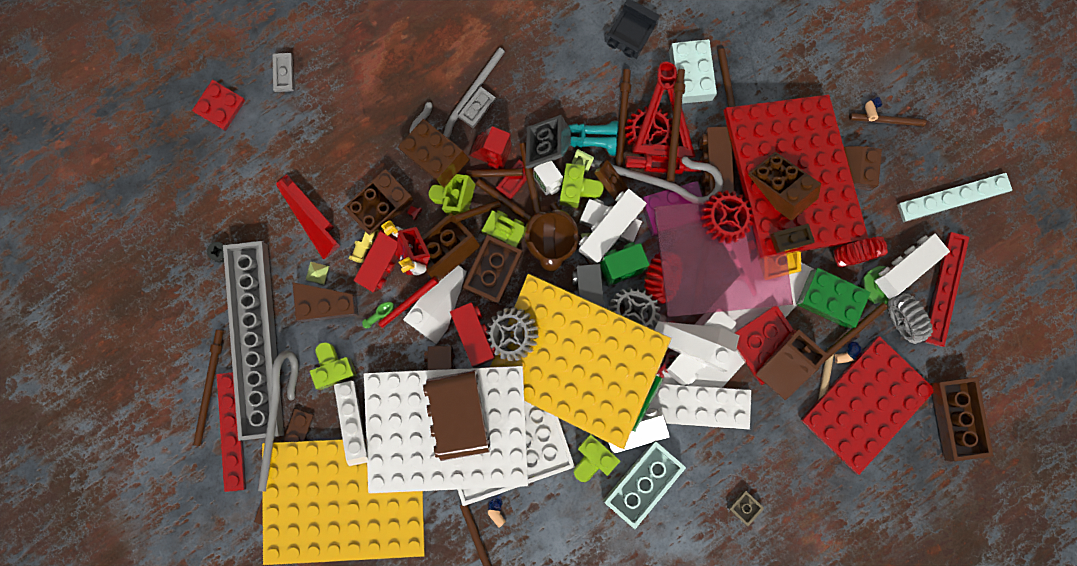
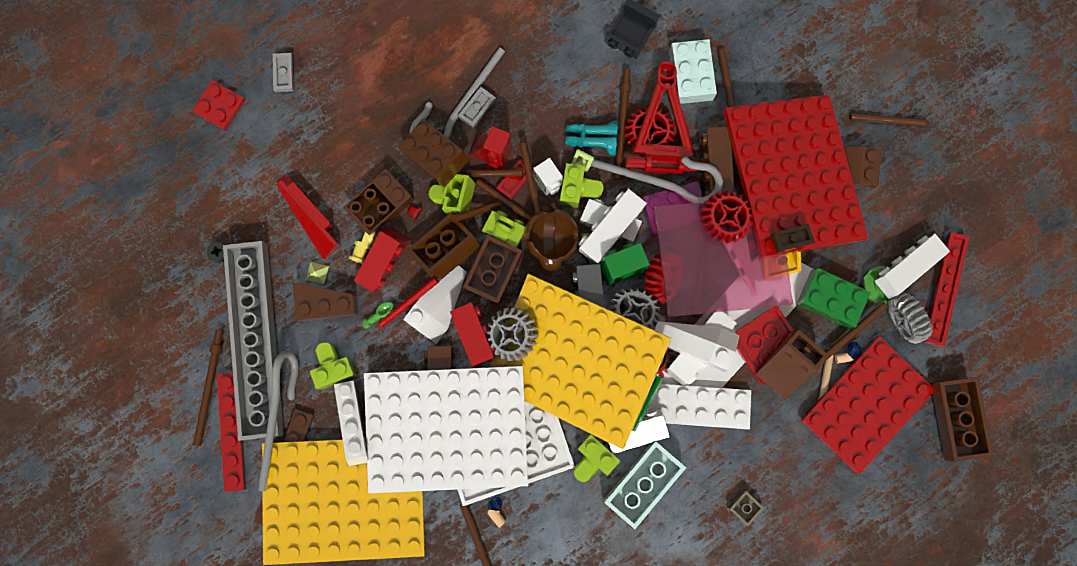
red torso [381,220,430,275] -> none
reddish brown windscreen [423,370,491,461] -> none
dark grey slope [525,115,571,169] -> none
reddish brown plate [594,160,629,202] -> none
reddish brown bar [667,69,686,182] -> none
reddish brown slope [748,152,821,221] -> none
red gear [833,236,888,268] -> none
light nougat arm [865,97,883,121] -> none
light aqua plate [897,173,1012,222] -> none

